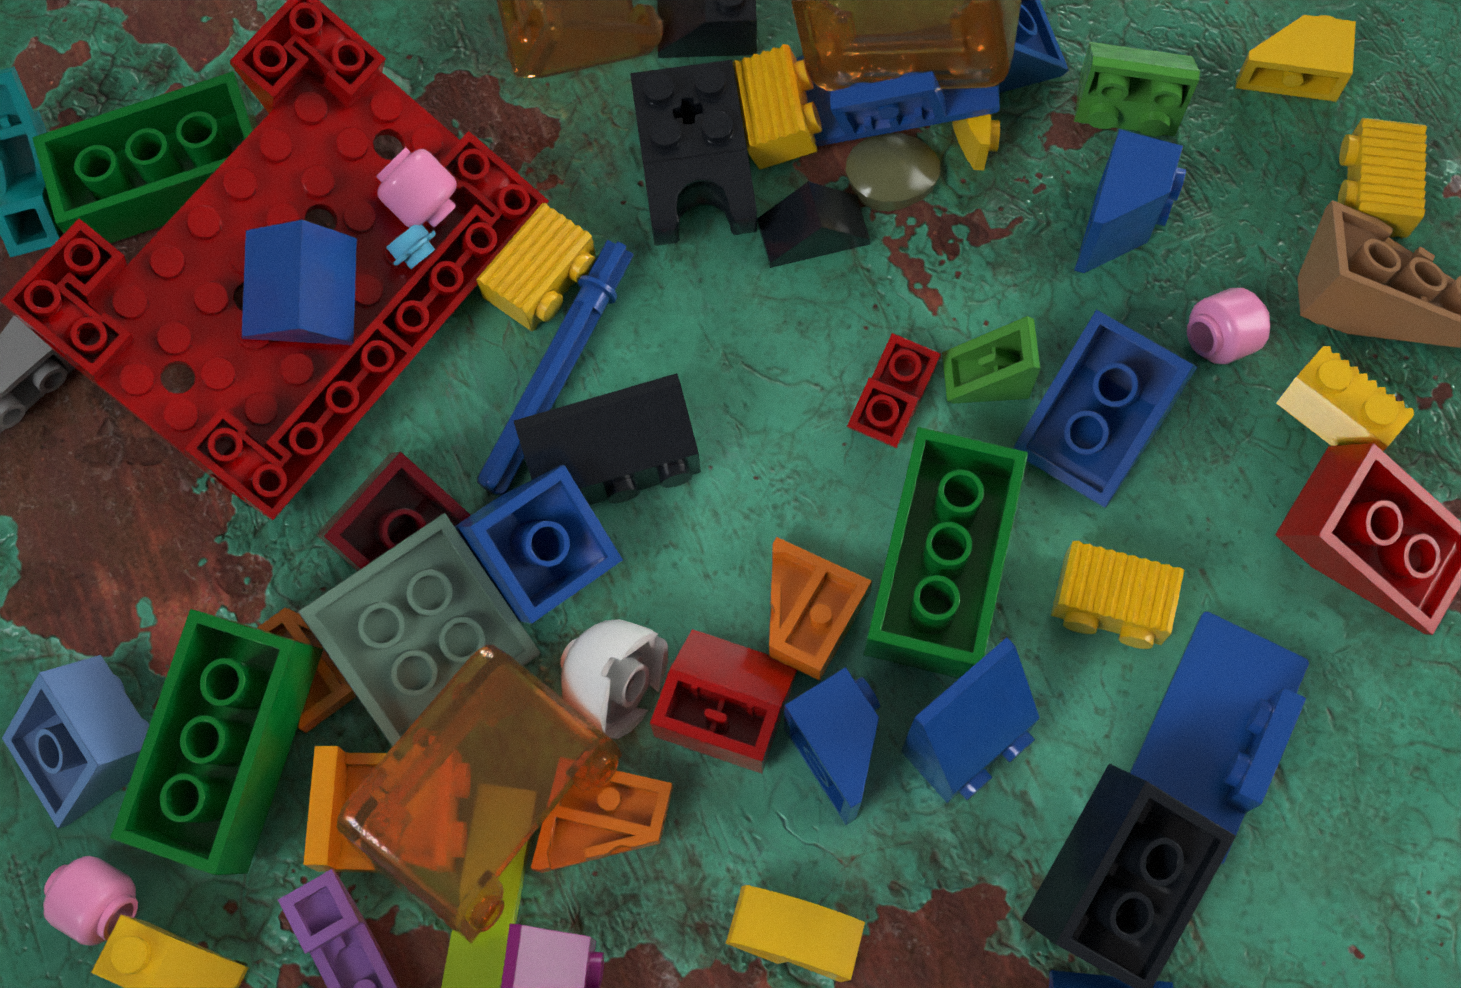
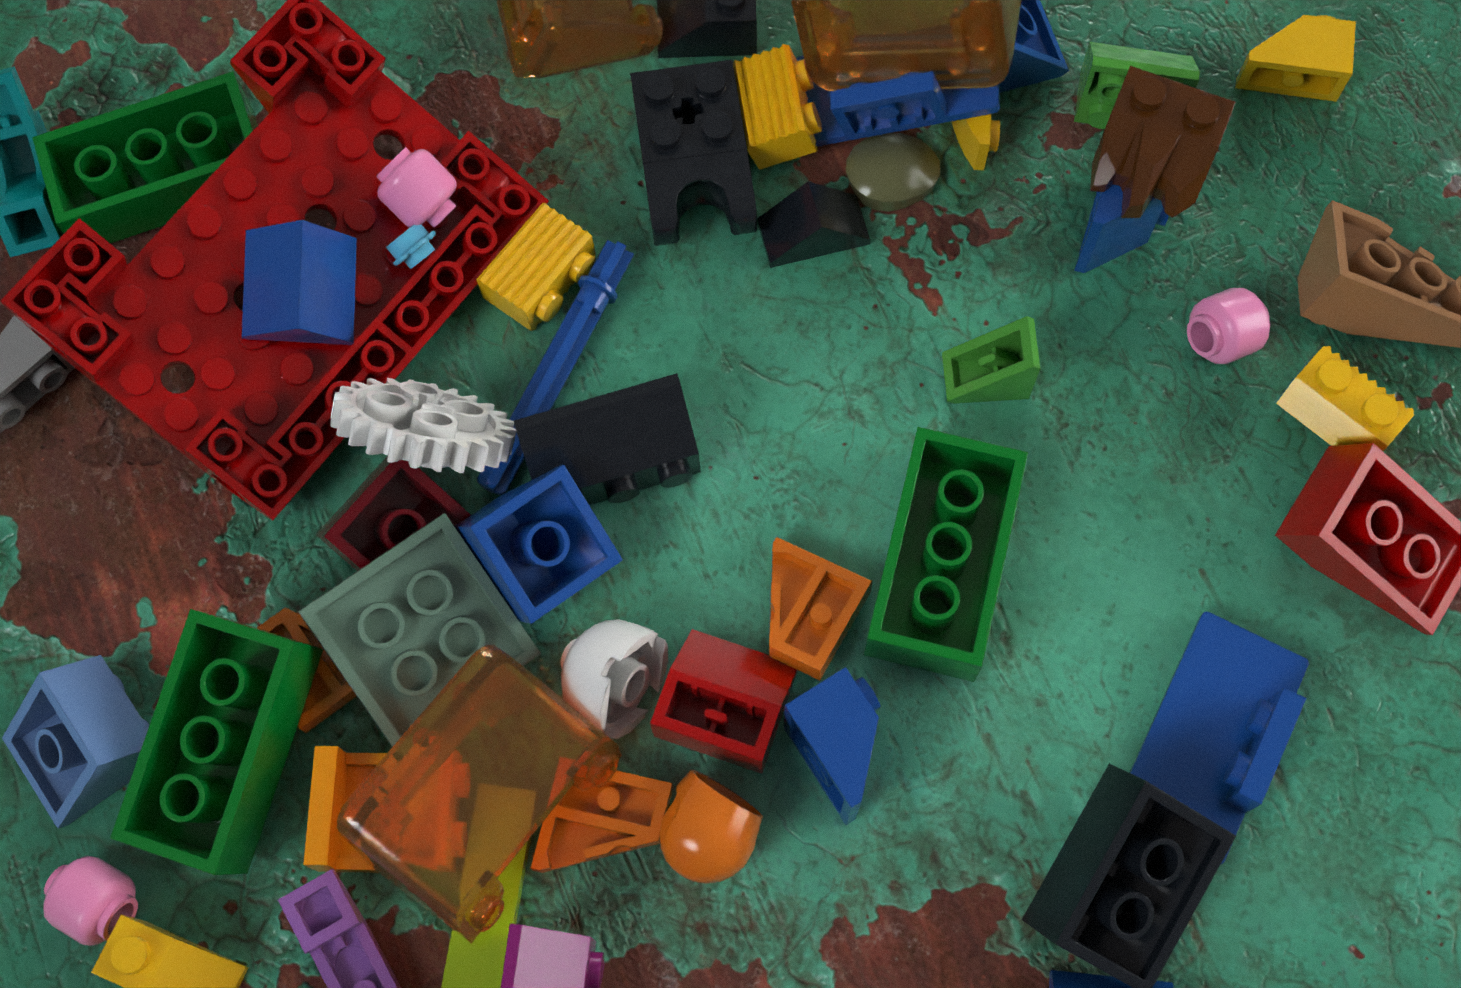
yellow slope [726,885,865,982] -> none
red slope [847,333,941,449] -> none
blue slope [901,637,1040,804] -> none
blue slope [1012,309,1197,508] -> none
yellow brick [1051,541,1184,649] -> none
yellow brick [1338,118,1427,239] -> none
none -> white gear [330,378,516,473]
none -> orange helmet [660,769,763,884]
none -> reddish brown plate [1090,66,1236,218]

